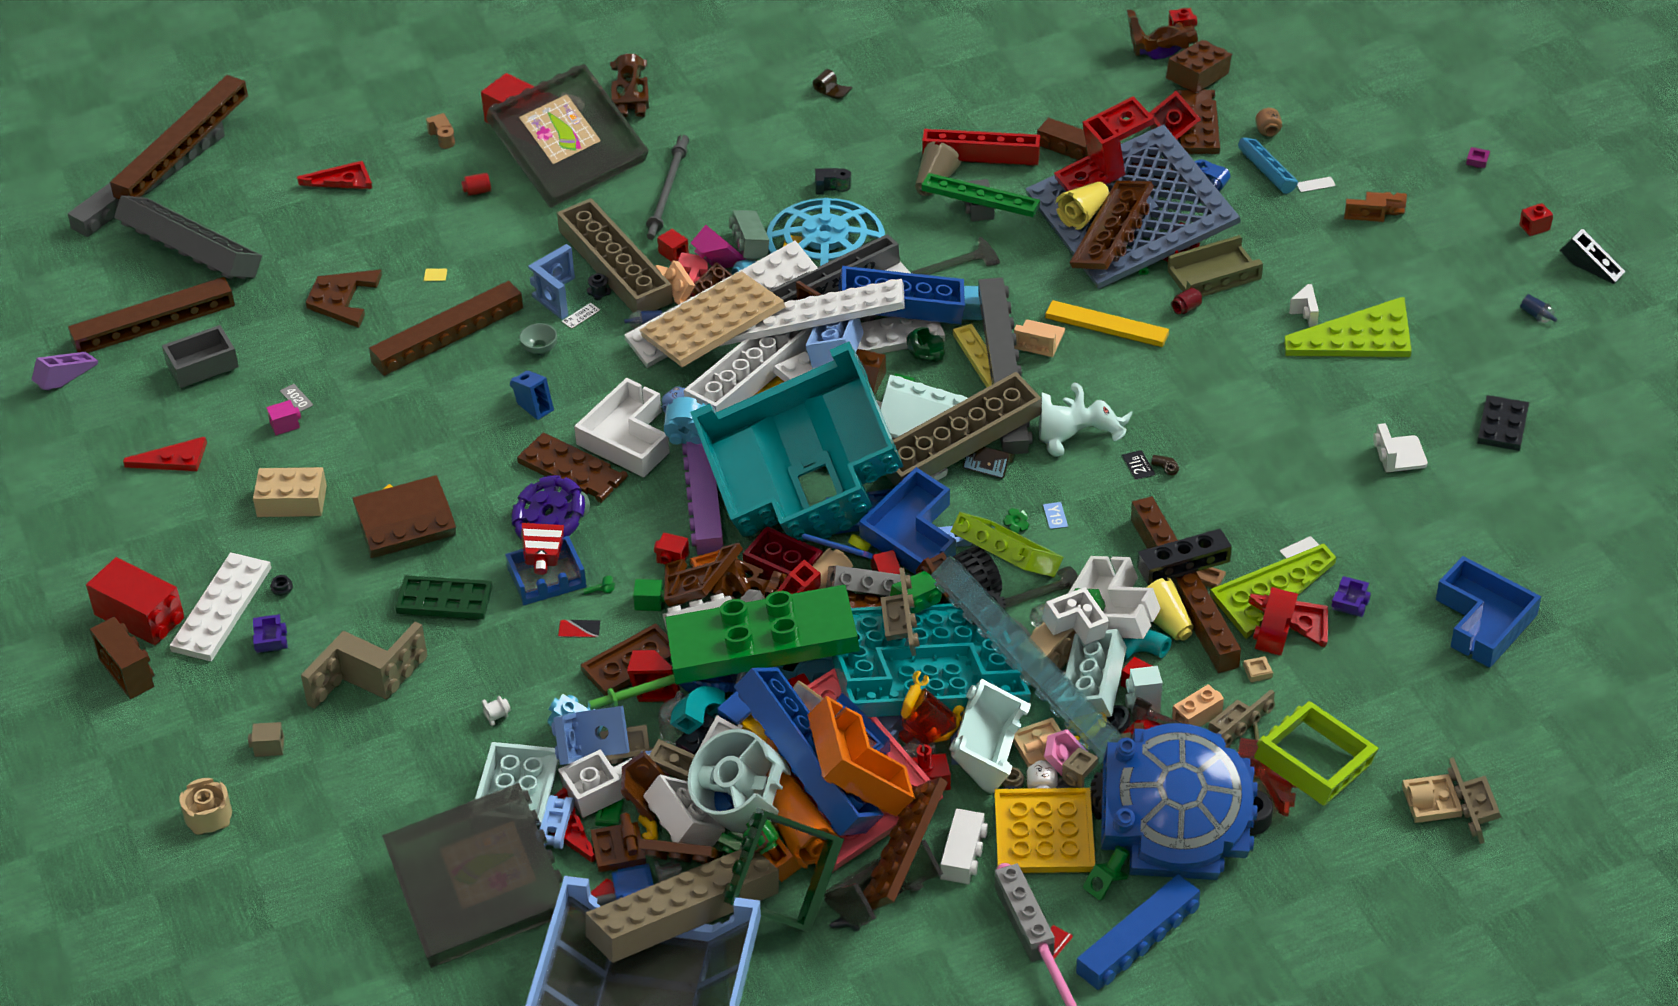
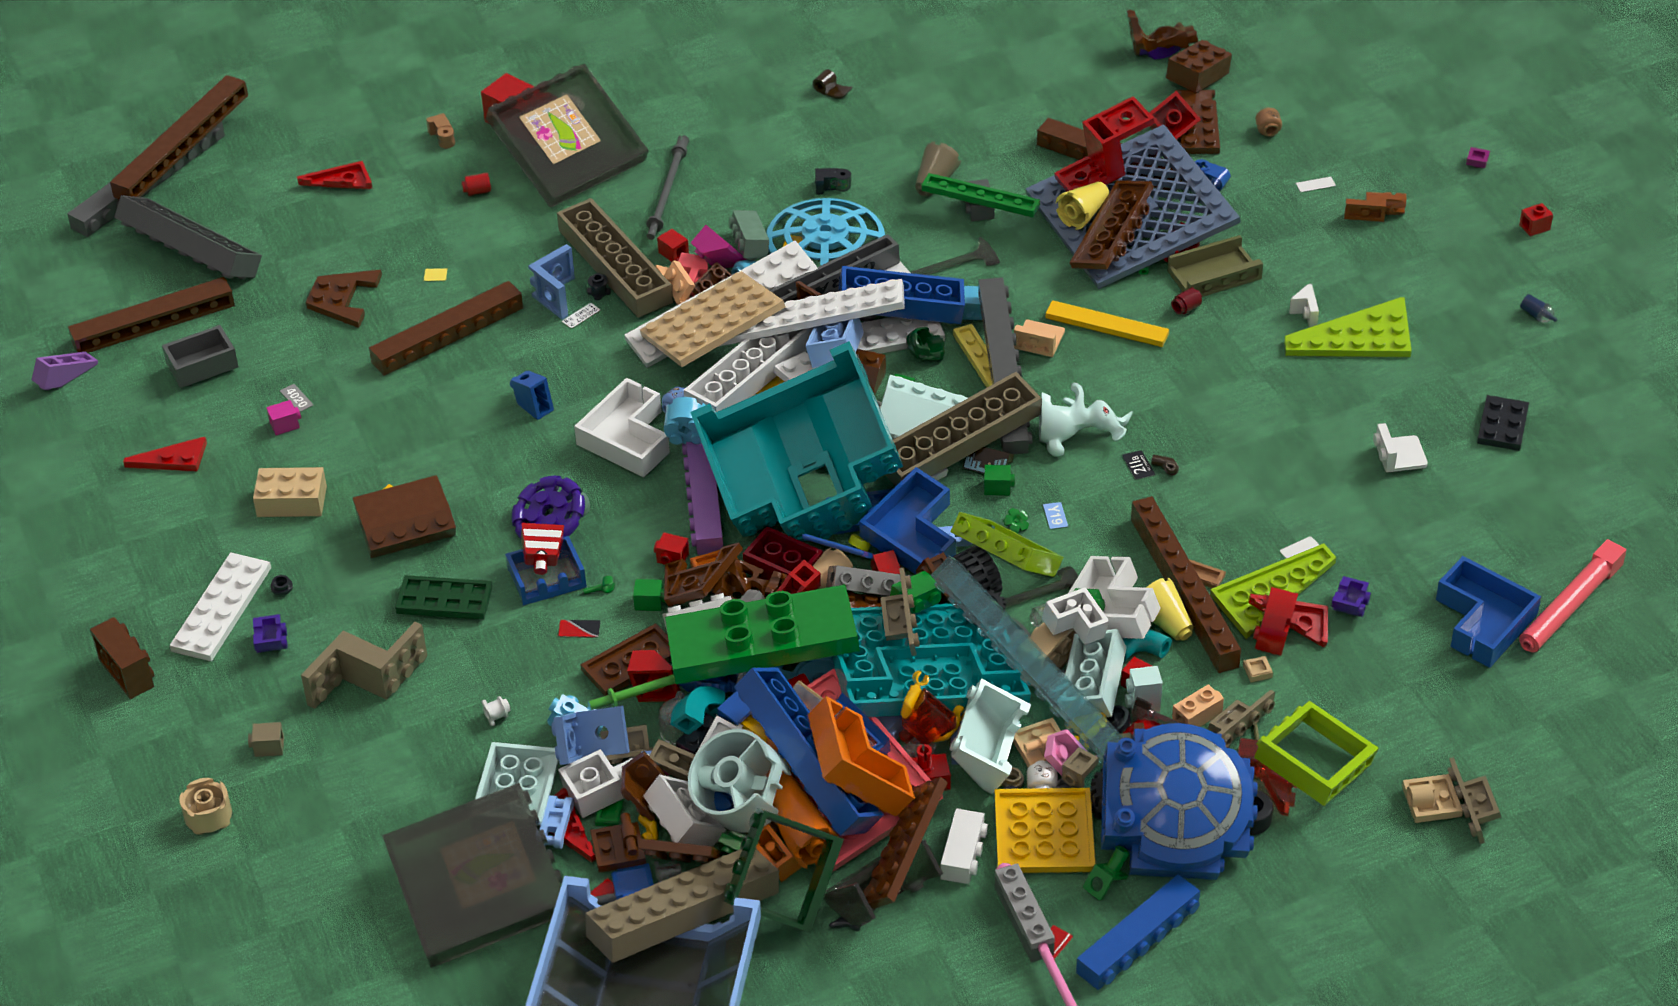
red brick [86,557,185,646] -> none
reddish brown hinge [517,432,628,503] -> none
sand green piece [520,323,557,355] -> none
reddish brown hips [610,53,649,118] -> none
piece [624,310,662,329] -> none
green head [743,819,779,855] -> none
red brick [922,129,1040,165] -> none
black brick [1137,528,1232,585] -> none
red brick [1168,8,1197,29] -> none
dark azure brick [1238,137,1299,194] -> none
black slope [1559,228,1625,284] -> none
none -> green brick [984,465,1015,496]
none -> coral brick [1519,539,1627,653]

